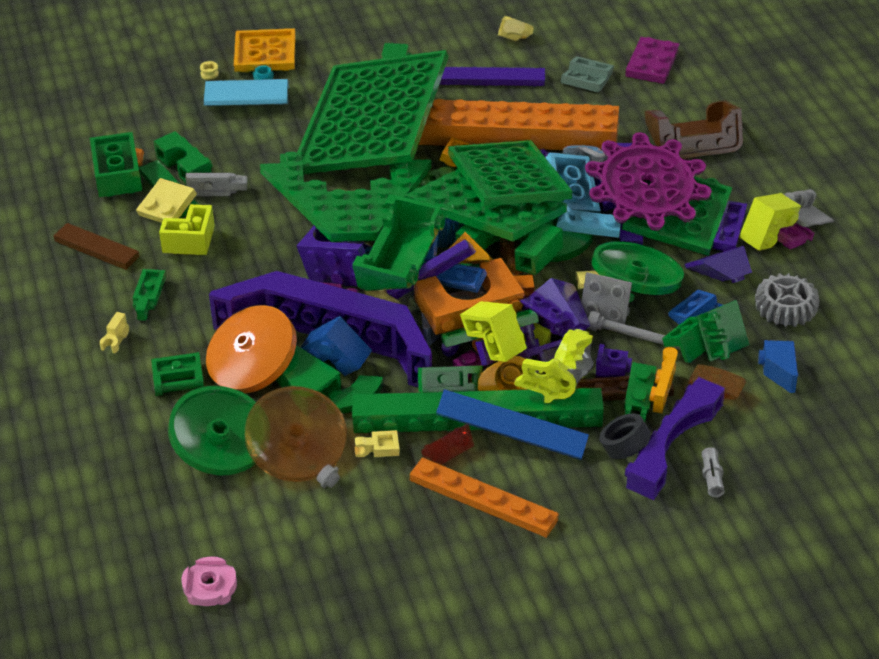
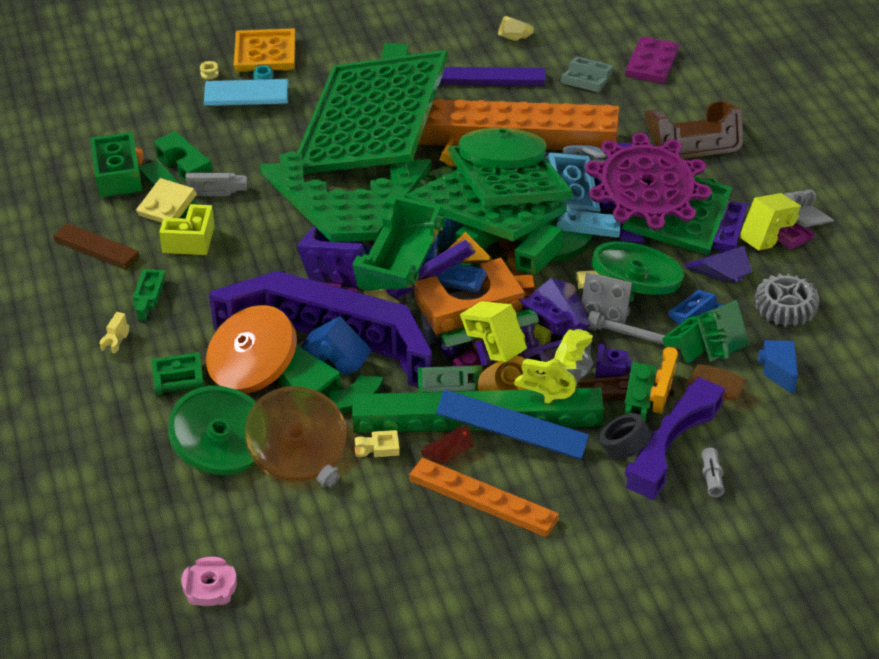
none -> green dish [459,127,546,169]

